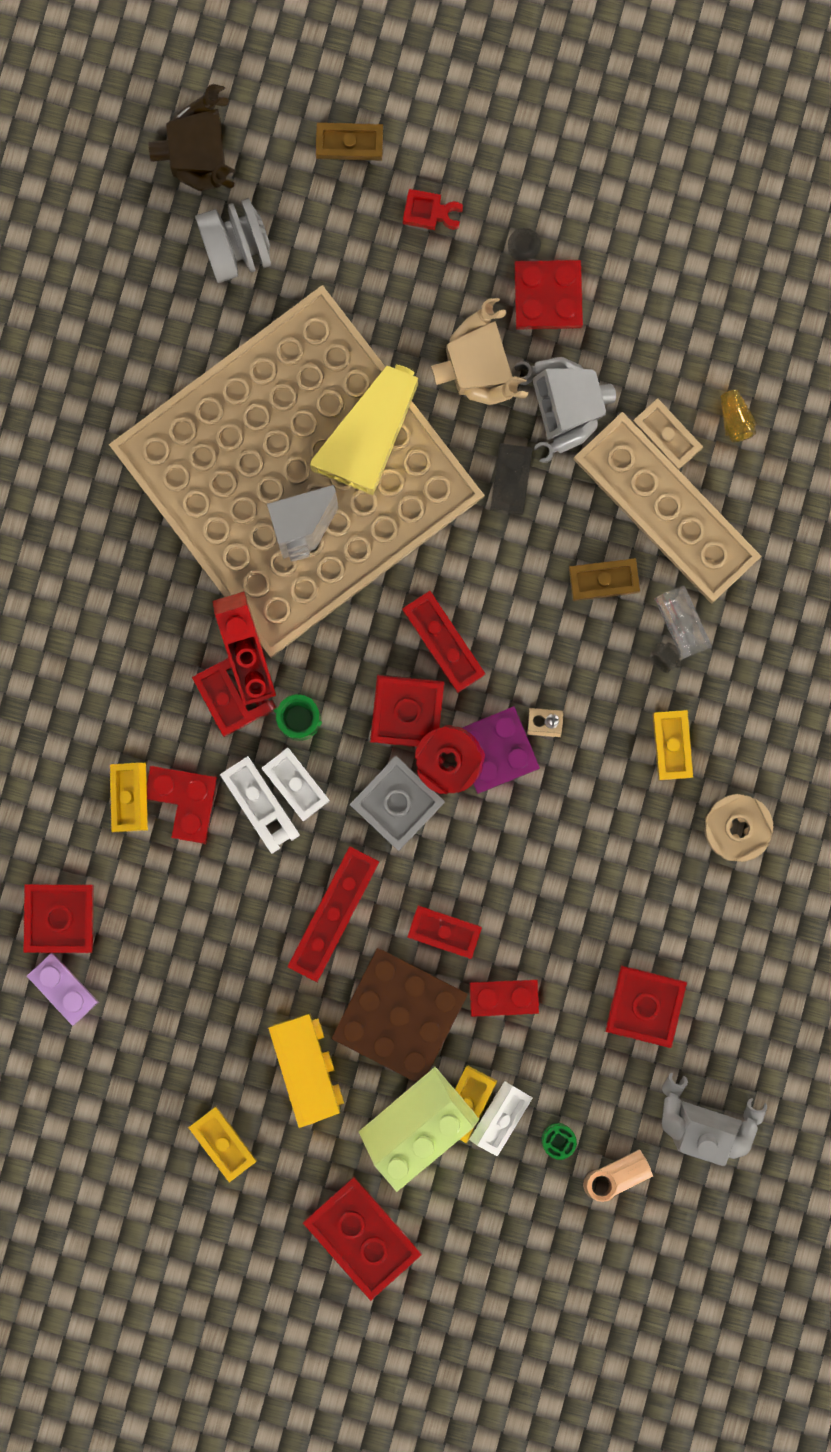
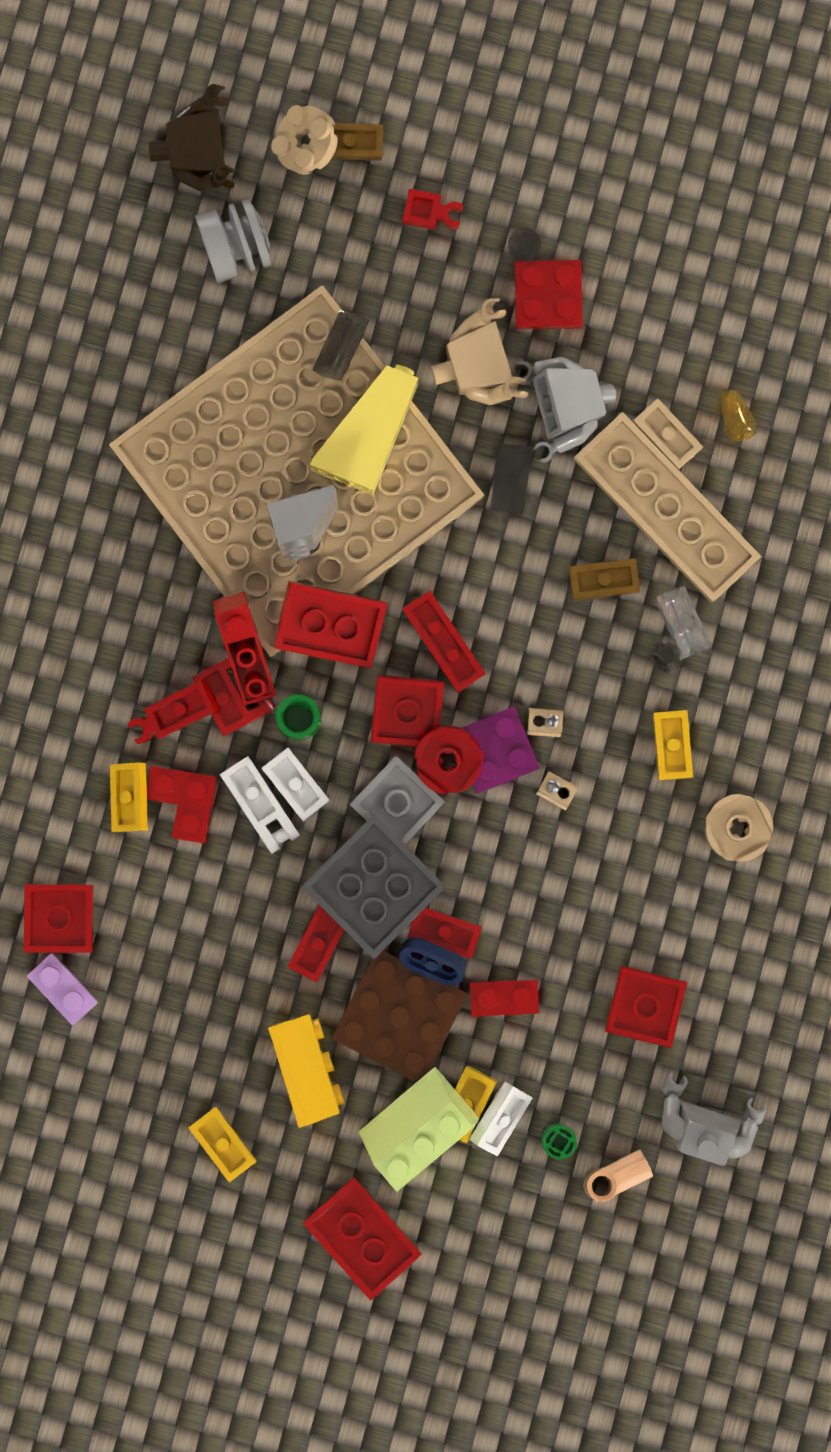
none -> red plate [127,679,219,744]
none -> tan plate [271,105,338,175]
none -> red plate [273,581,388,668]
none -> dark grey plate [301,815,446,959]
none -> clear smoke plate [312,310,370,381]
none -> dark blue plate [399,938,467,985]
none -> tan piece [536,771,578,811]

